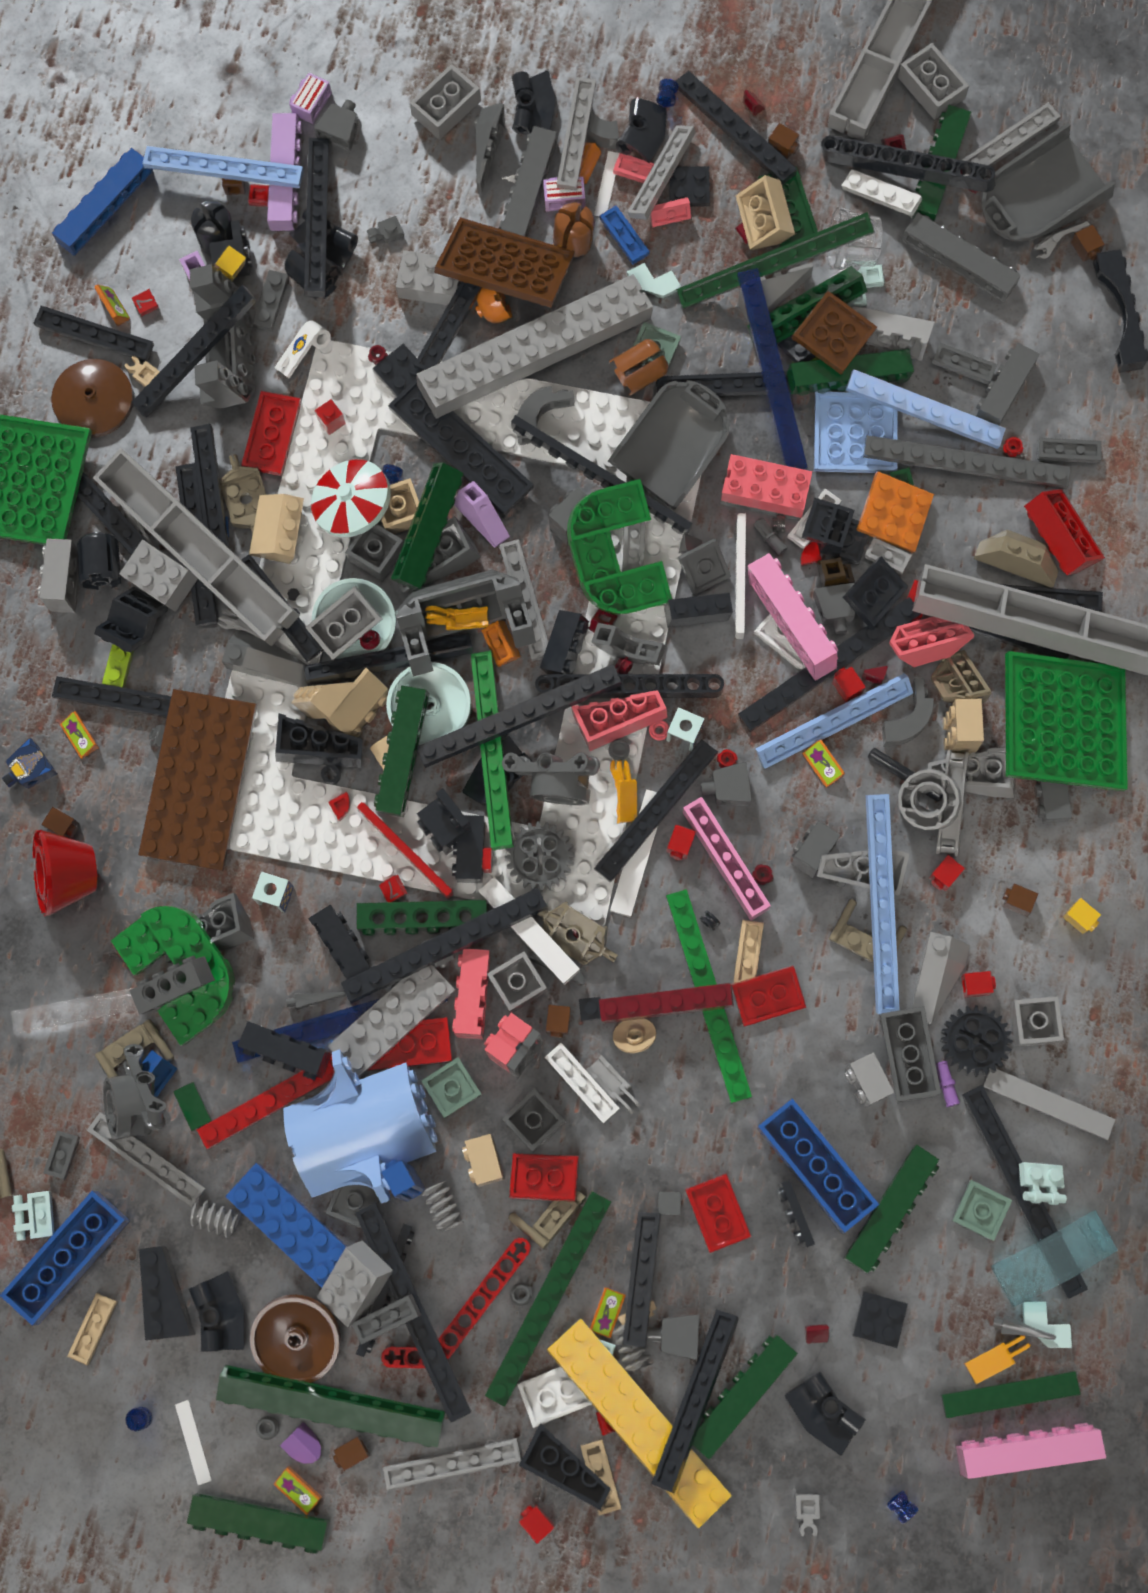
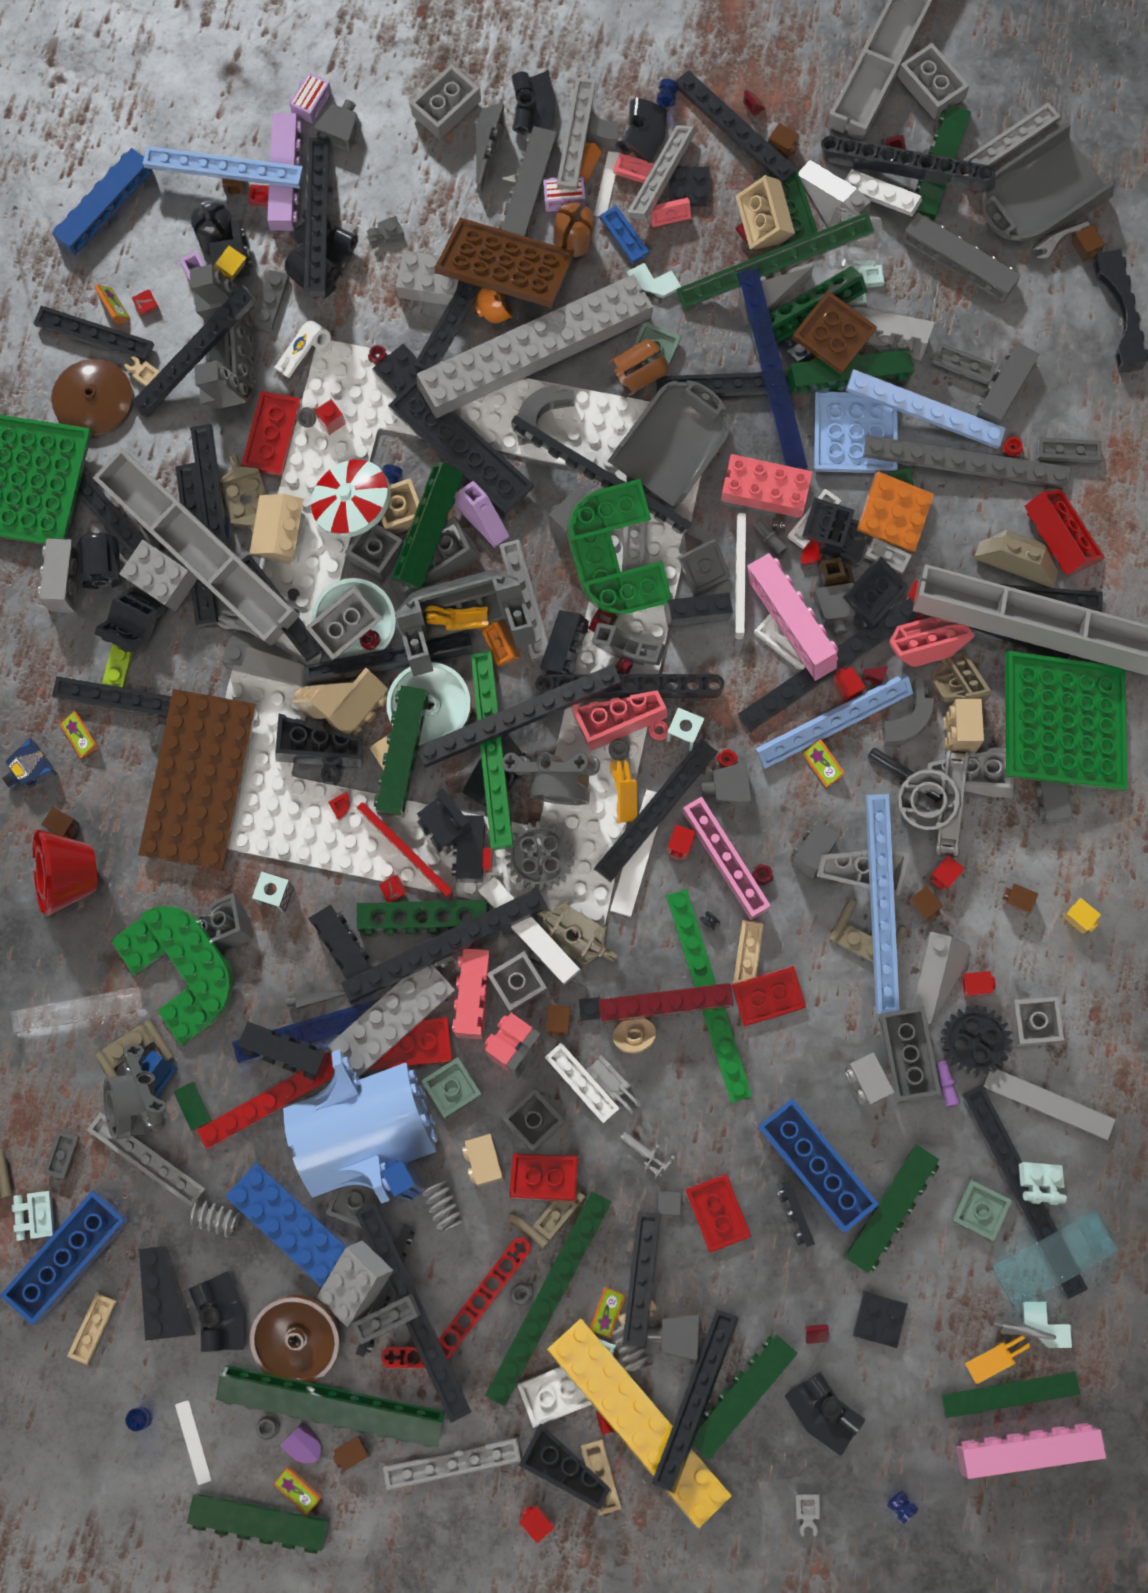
dark grey brick [130,955,215,1015] -> none
none -> dark grey plate [297,407,316,428]
none -> light grey piece [620,1132,675,1178]
none -> light grey wedge [799,161,871,228]
none -> reddish brown brick [907,886,943,922]

